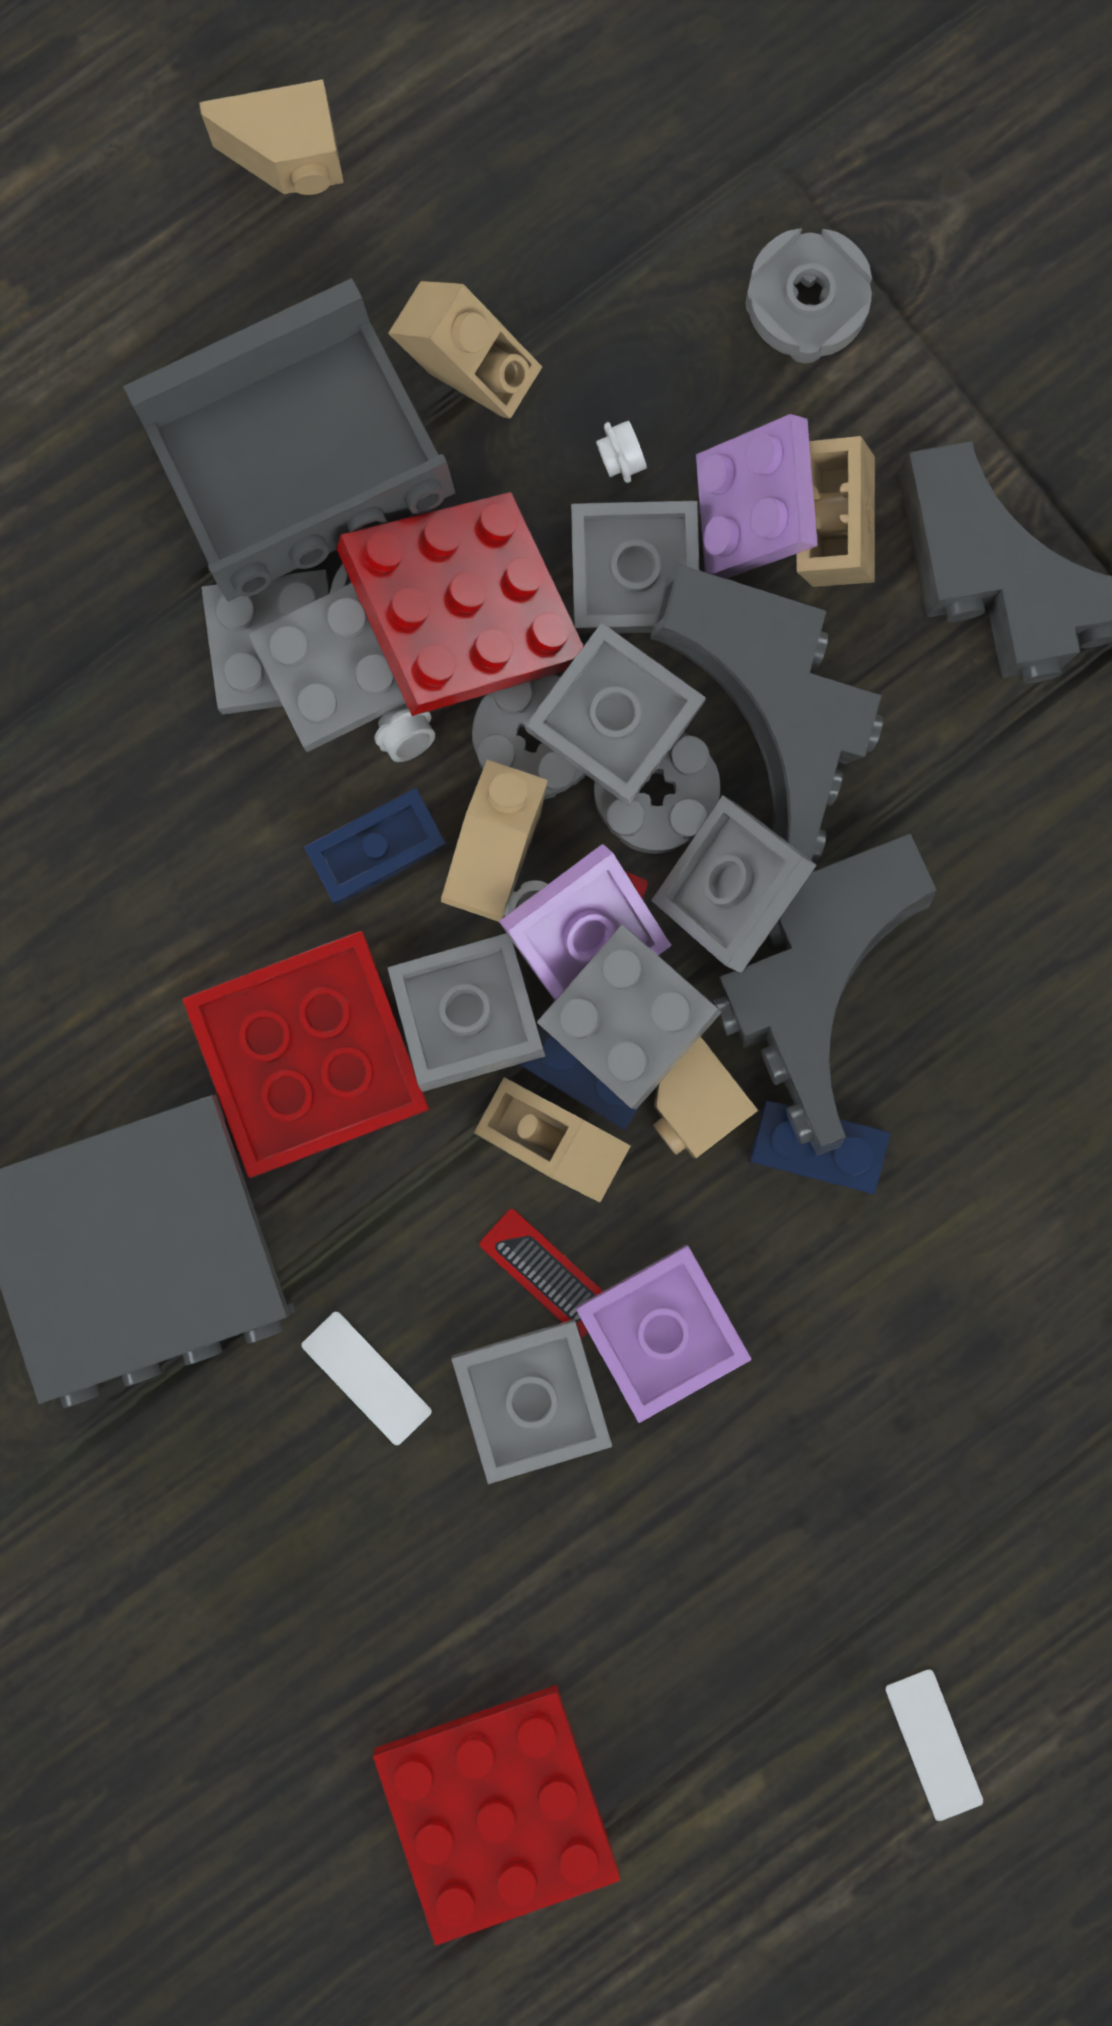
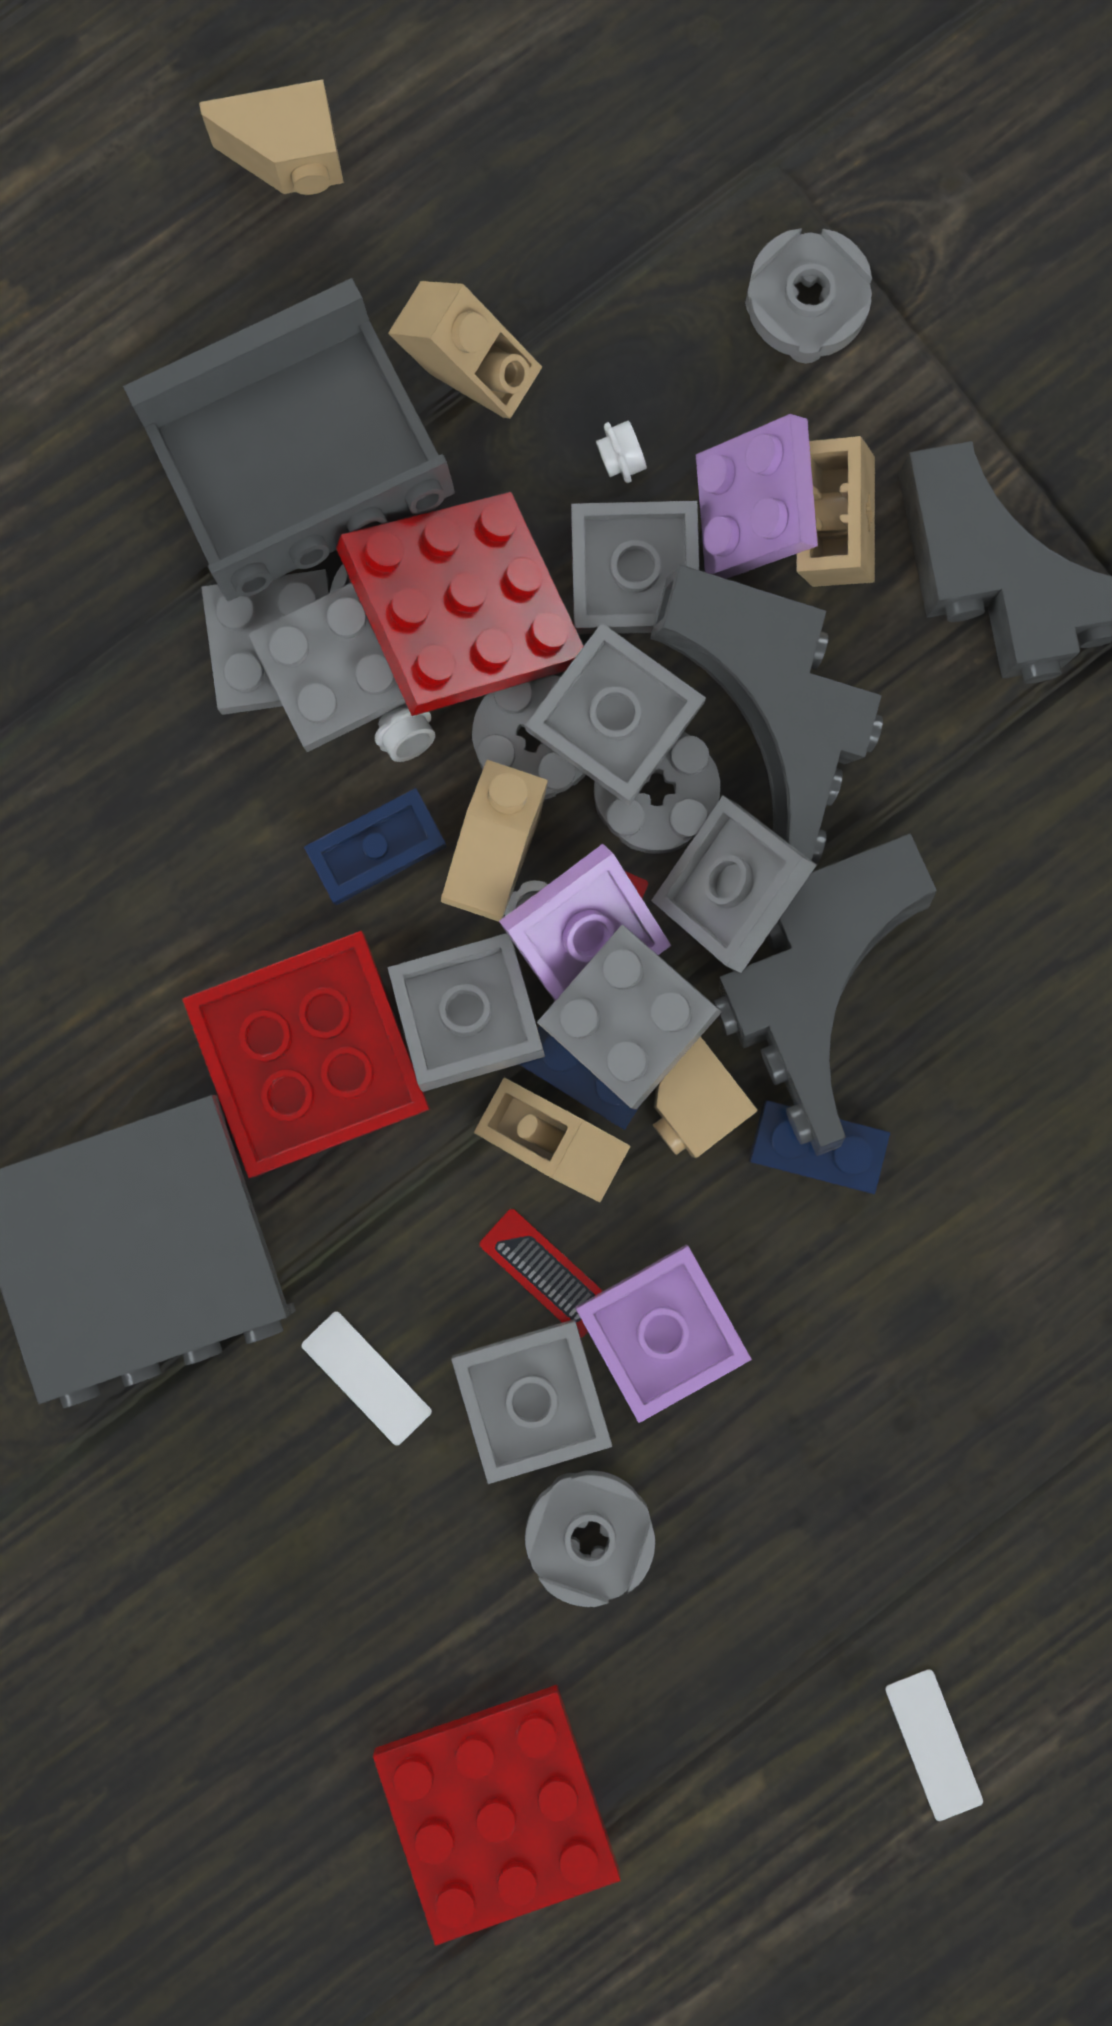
none -> light grey plate [525,1471,655,1607]

